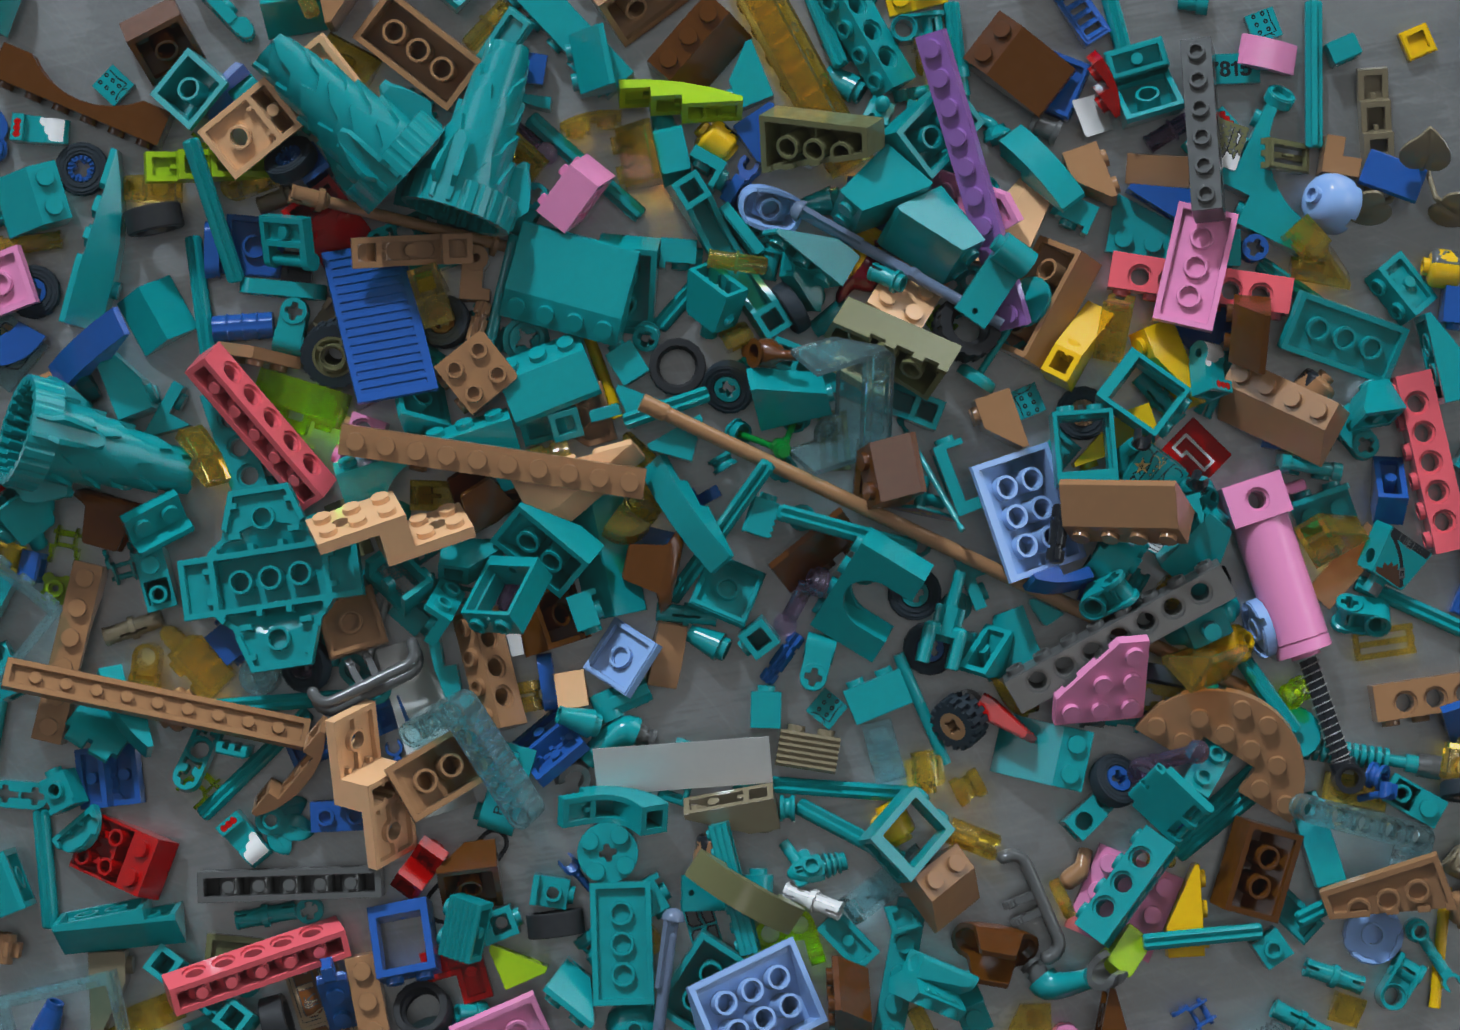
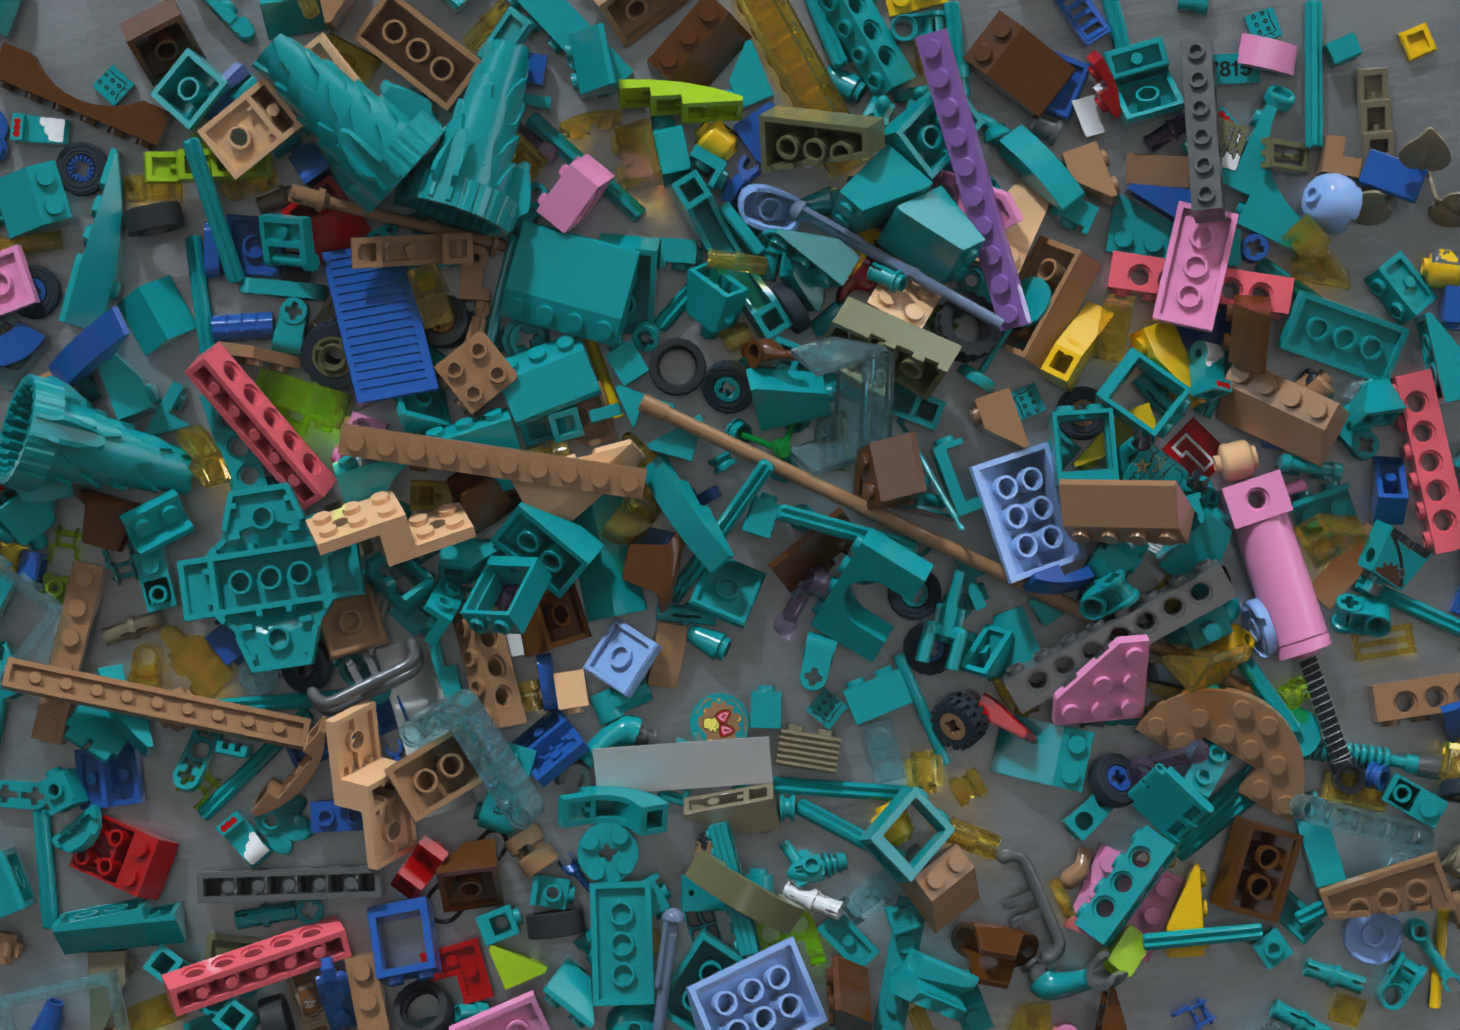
black bush [264,136,318,185] -> none
teal brick [436,892,494,964] -> none
teal cone [555,706,603,738] -> none
teal brick [566,587,604,636] -> none
teal axle [622,386,710,429] -> none
teal brick [737,614,781,661] -> none
blue axle [760,631,805,685] -> none
teal door [954,232,1039,329] -> none
black axle [1046,504,1067,564] -> none
teal bush [1128,568,1151,593] -> none
blue hand [1357,781,1398,802] -> none
none -> medium nougat wheel [503,821,559,879]
none -> tile [689,693,750,741]
none -> light nougat head [1213,440,1259,482]

